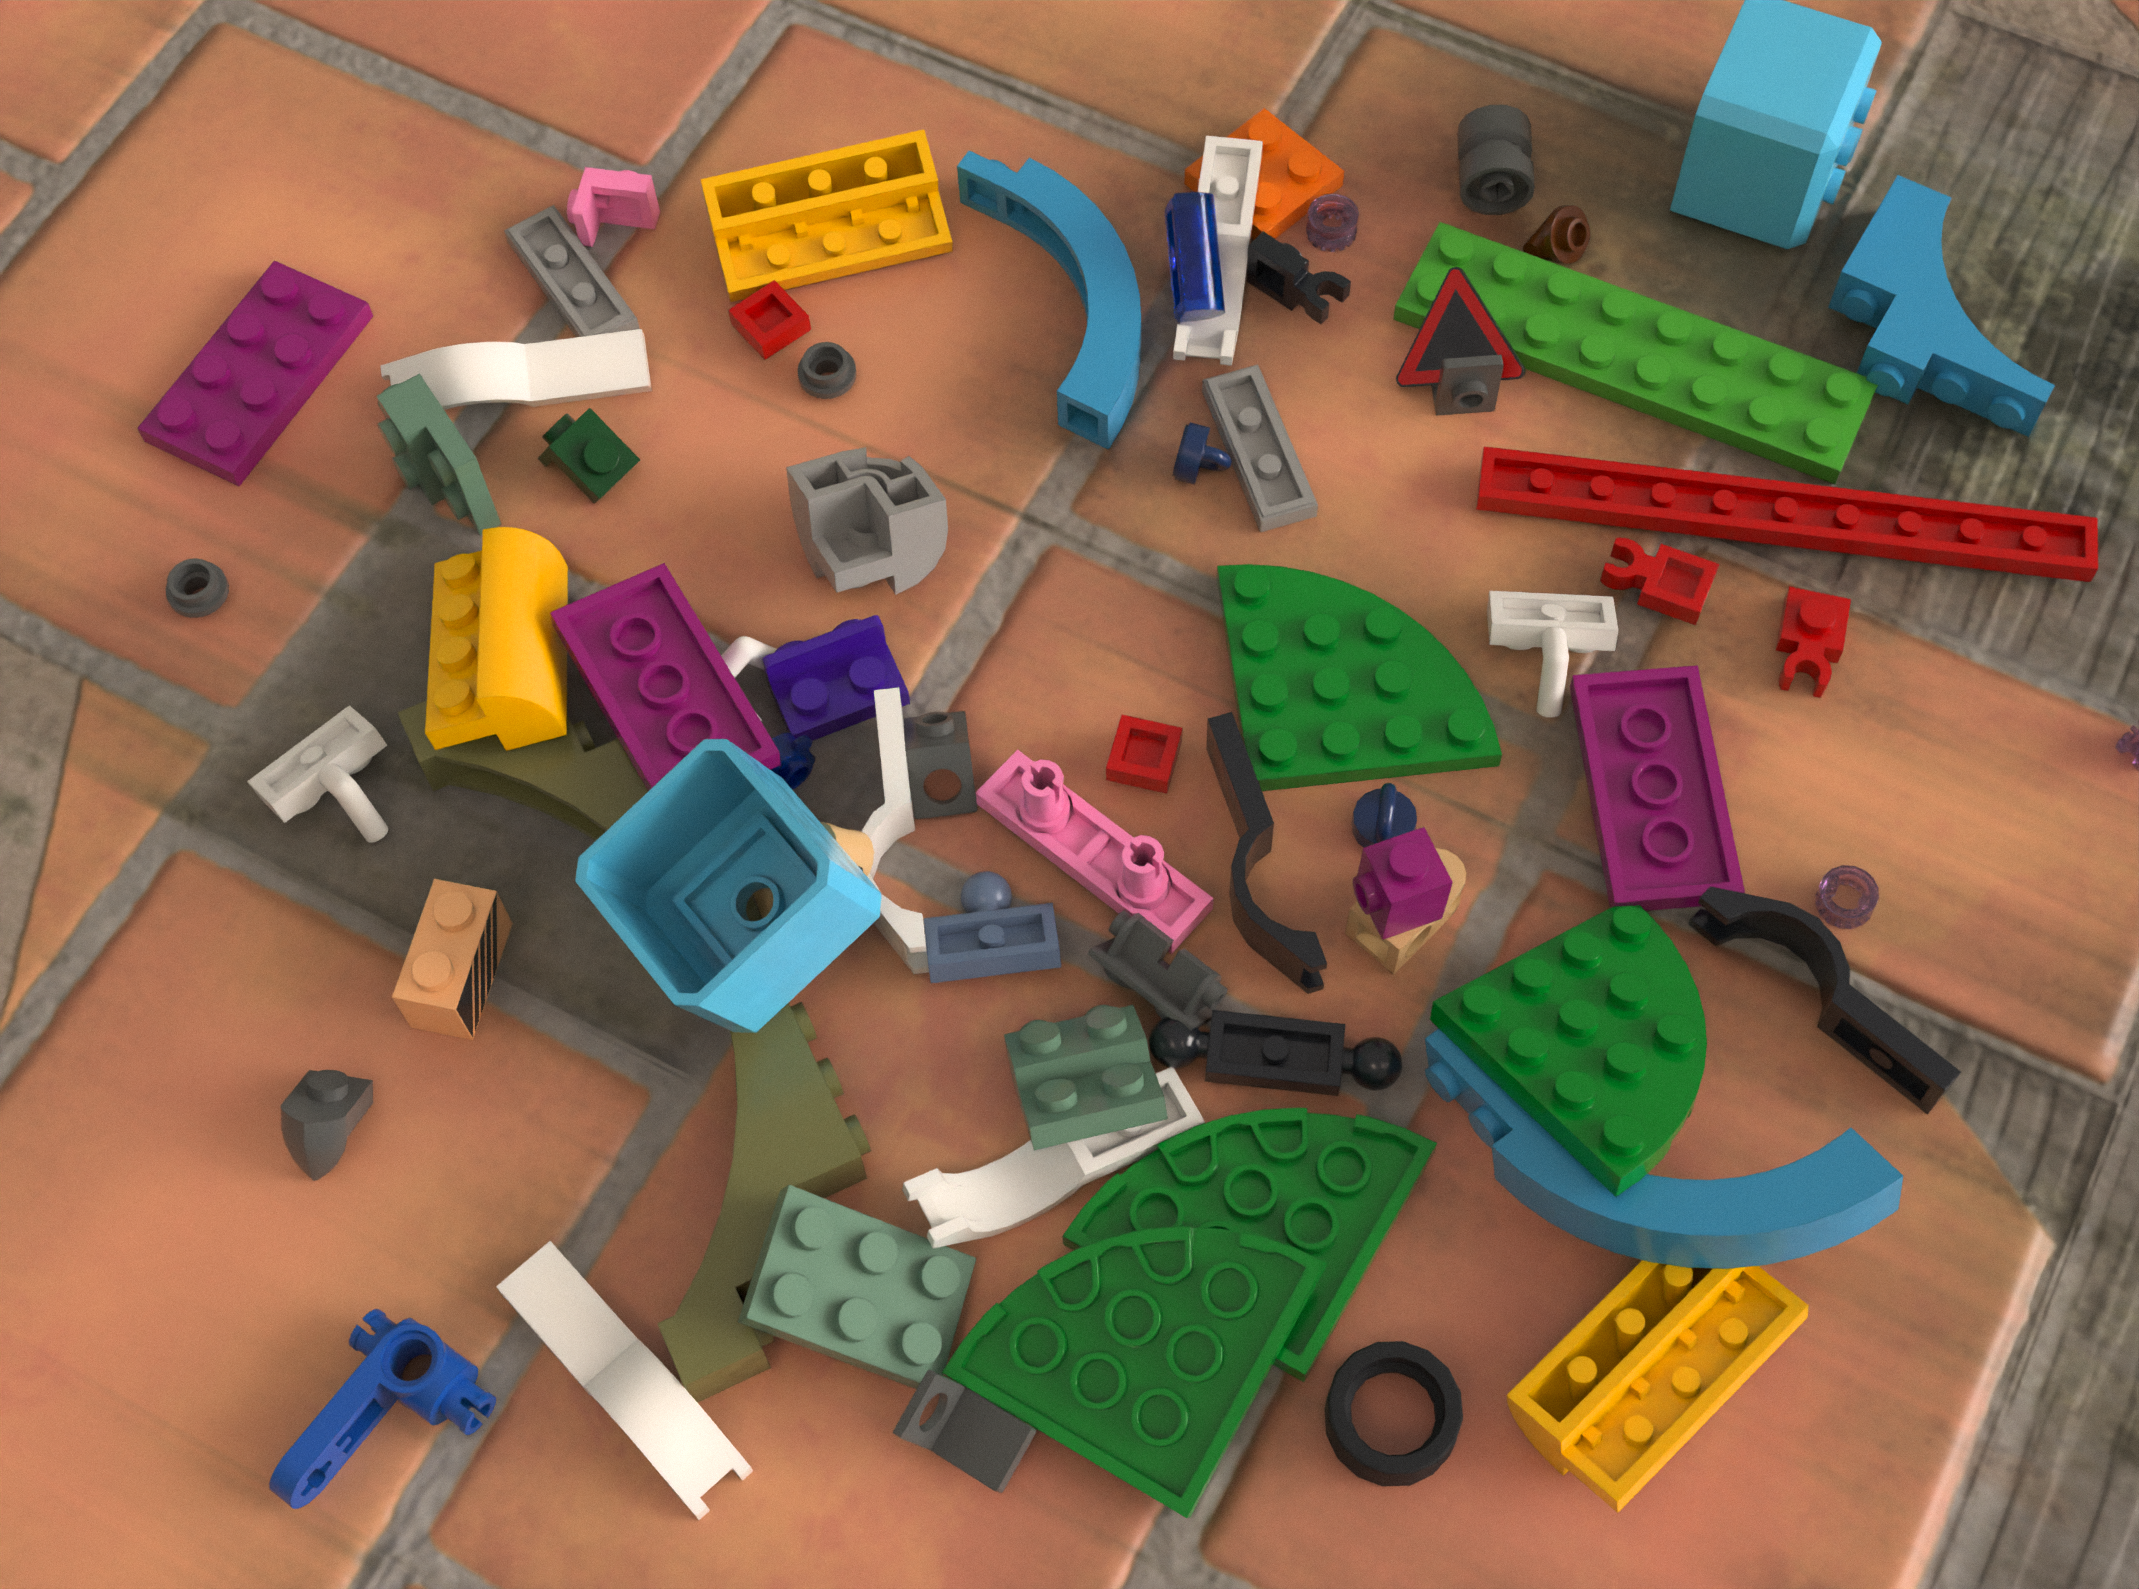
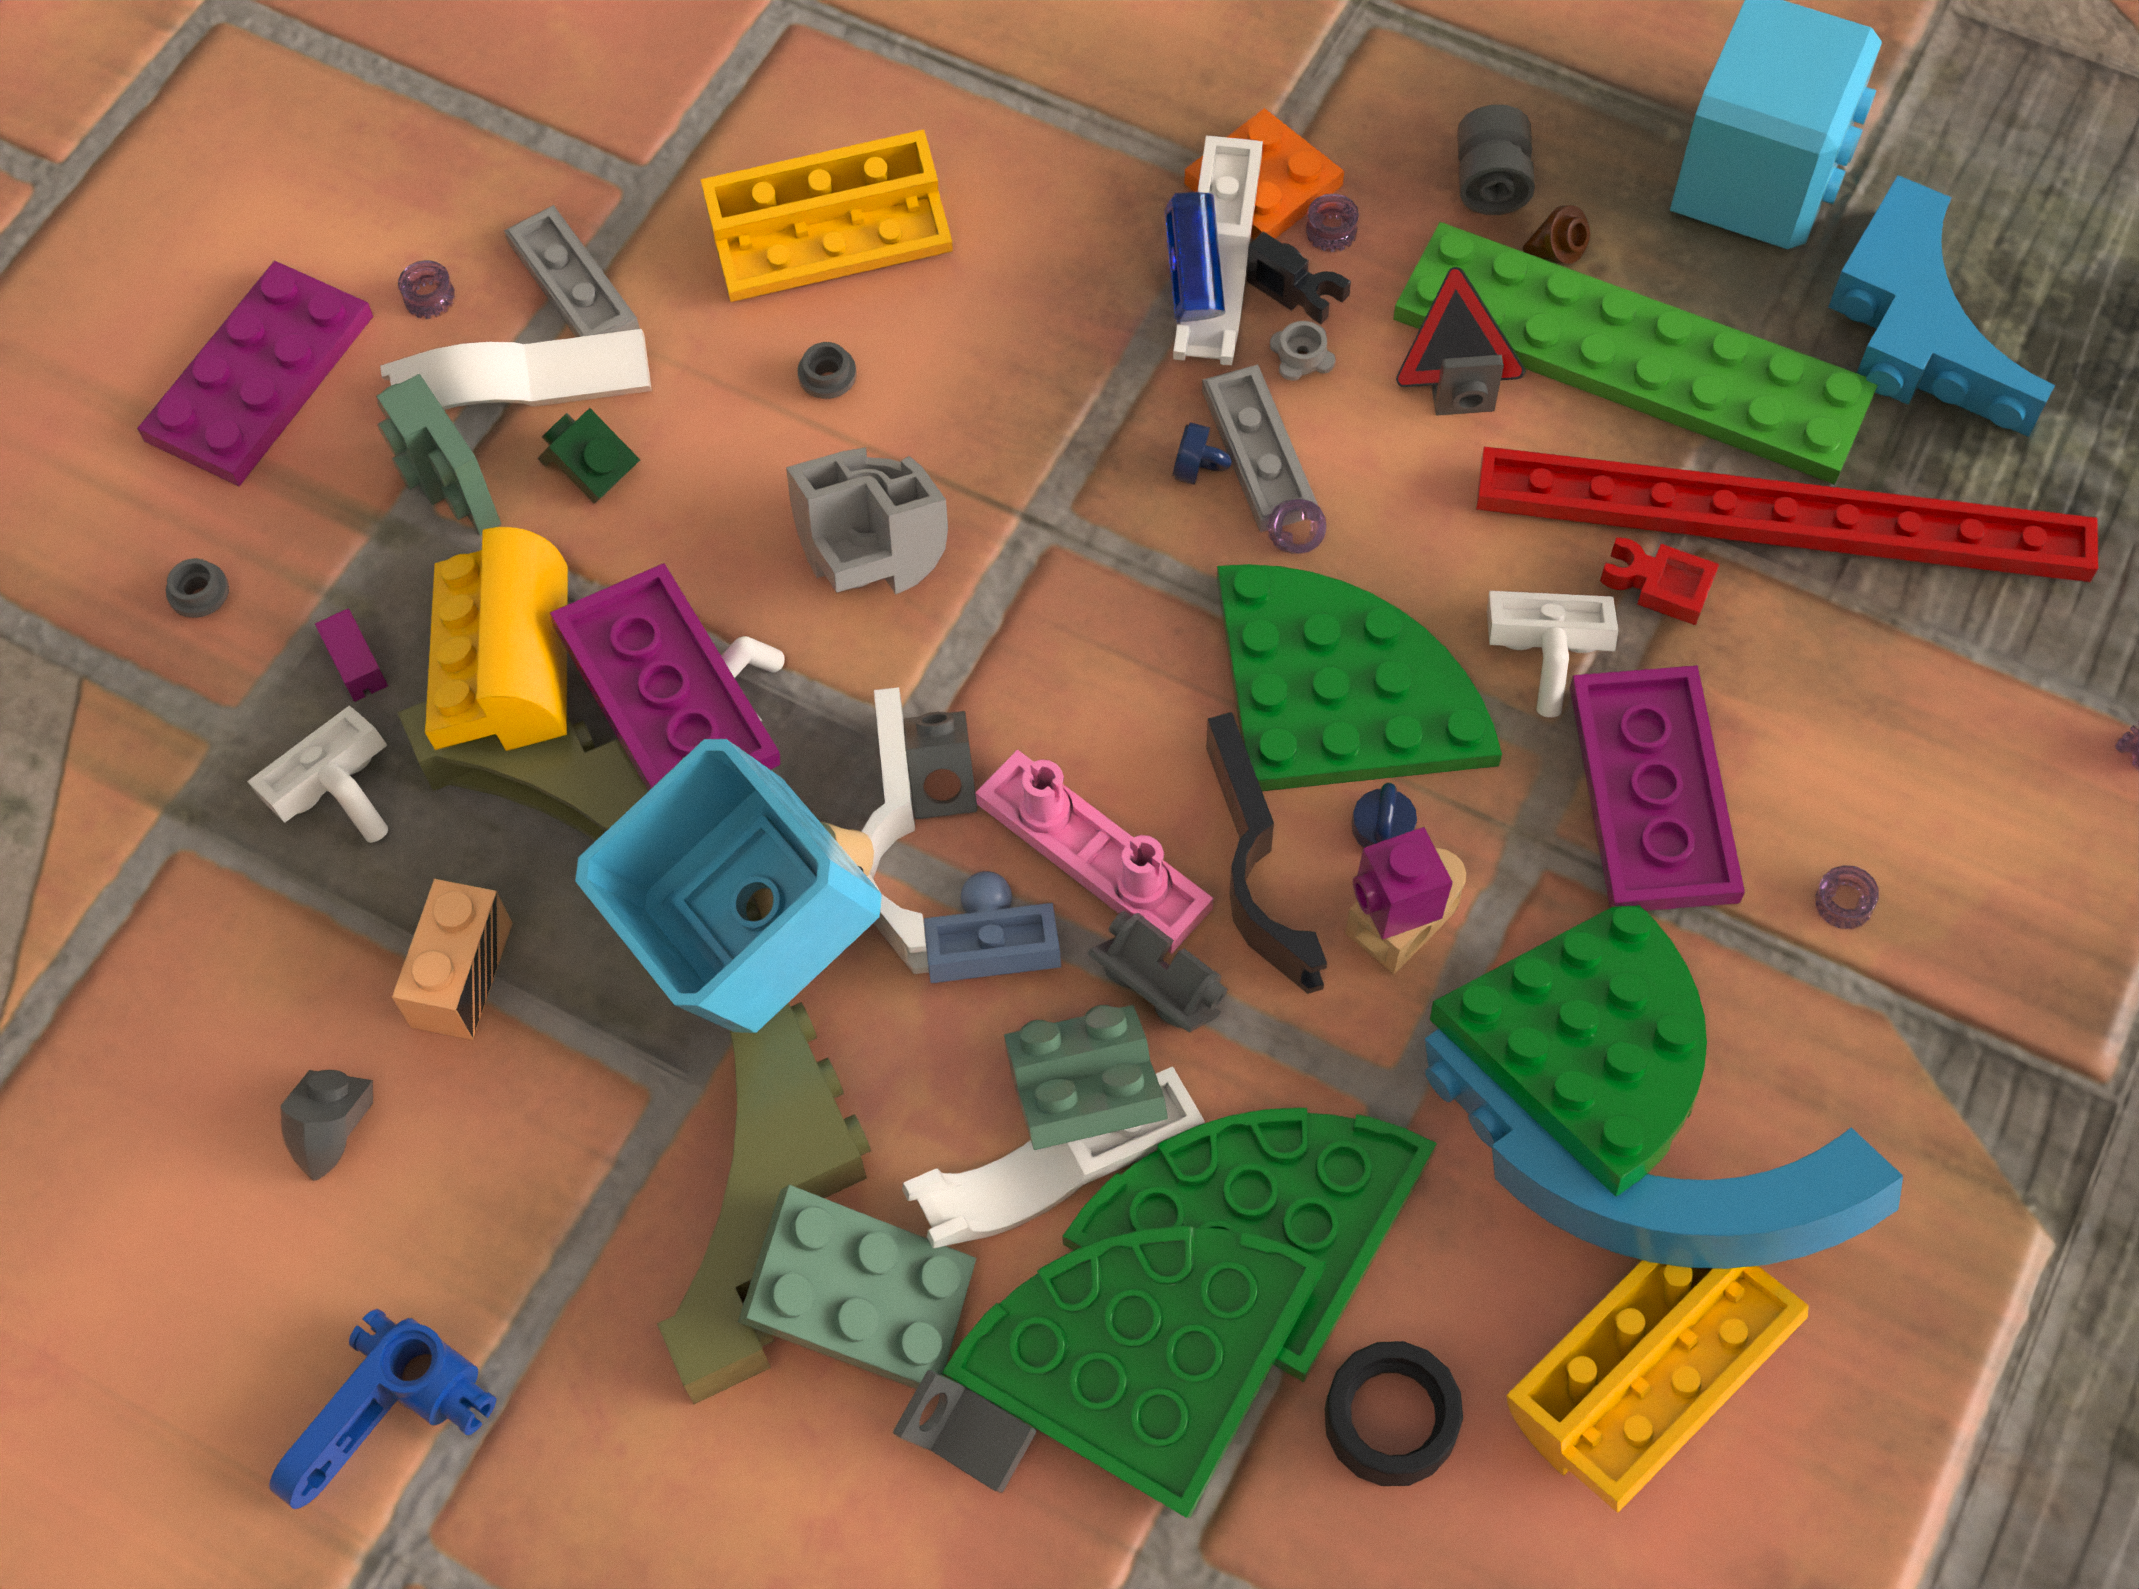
white piece [496,1241,753,1520] -> none
bright pink bracket [567,167,660,247] -> none
red plate [728,280,811,360] -> none
dark purple bracket [762,615,910,747] -> none
clear blue plate [771,733,816,790] -> none
dark azure arch [957,151,1141,450] -> none
red plate [1106,714,1183,794] -> none
black plate [1149,1010,1402,1096] -> none
black piece [1688,886,1961,1115] -> none
red plate [1776,586,1851,698] -> none
none -> magenta piece [315,608,388,702]
none -> bush [398,260,455,319]
none -> bush [1267,499,1327,554]
none -> light grey plate [1270,321,1336,381]

